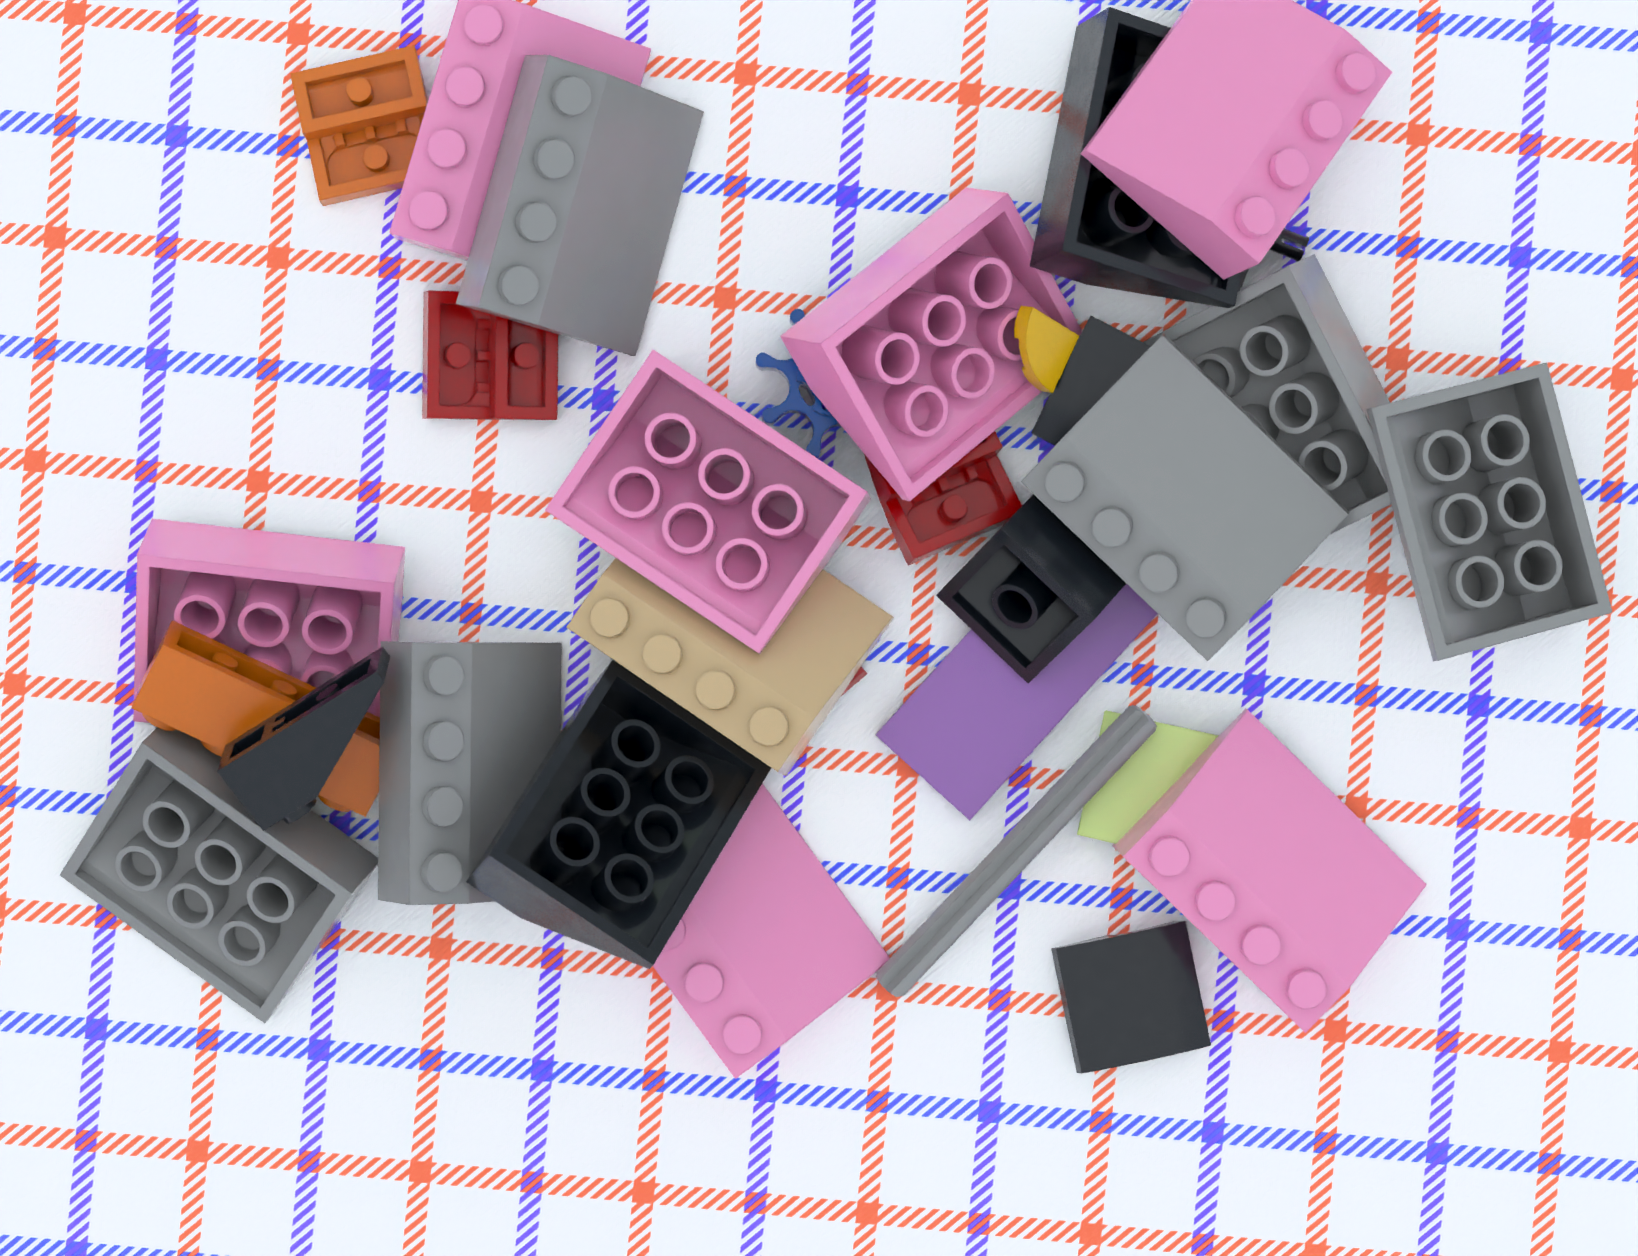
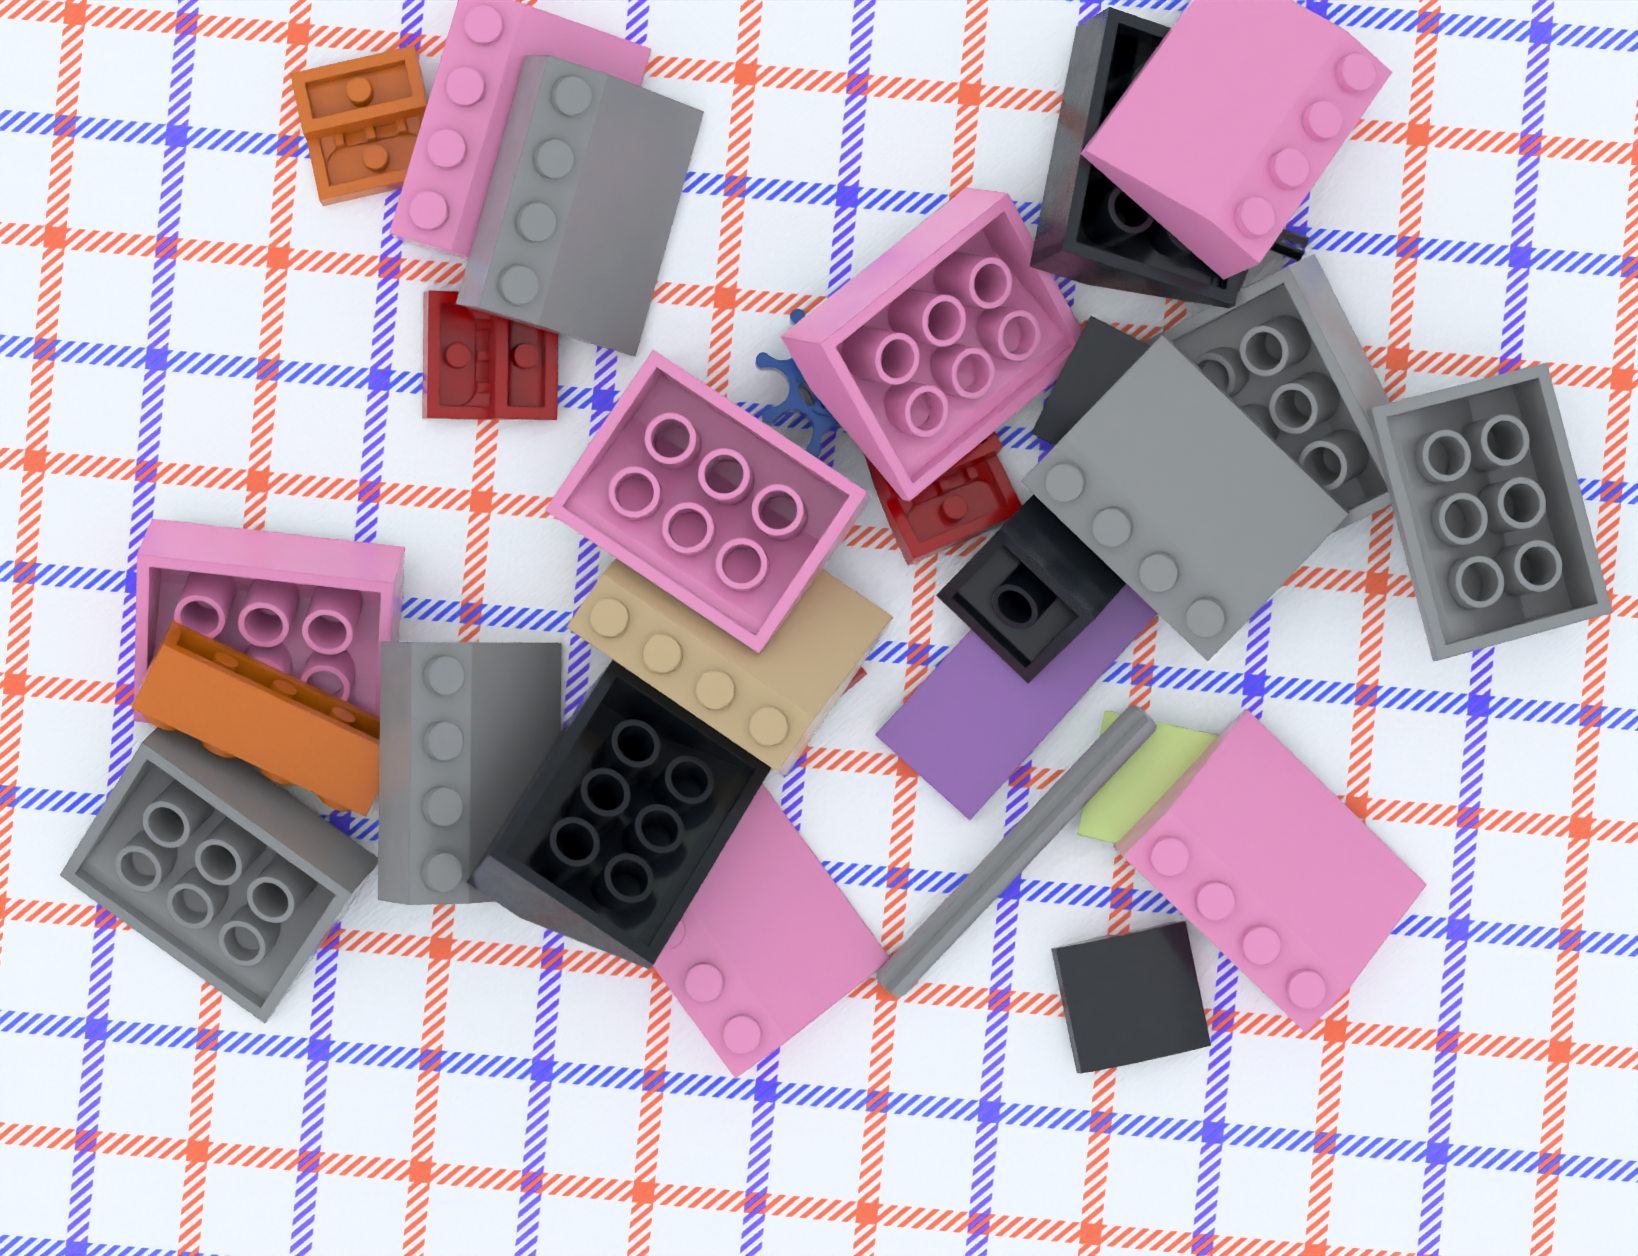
black slope [217,647,390,831] -> none
yellow tile [1014,305,1079,393] -> none

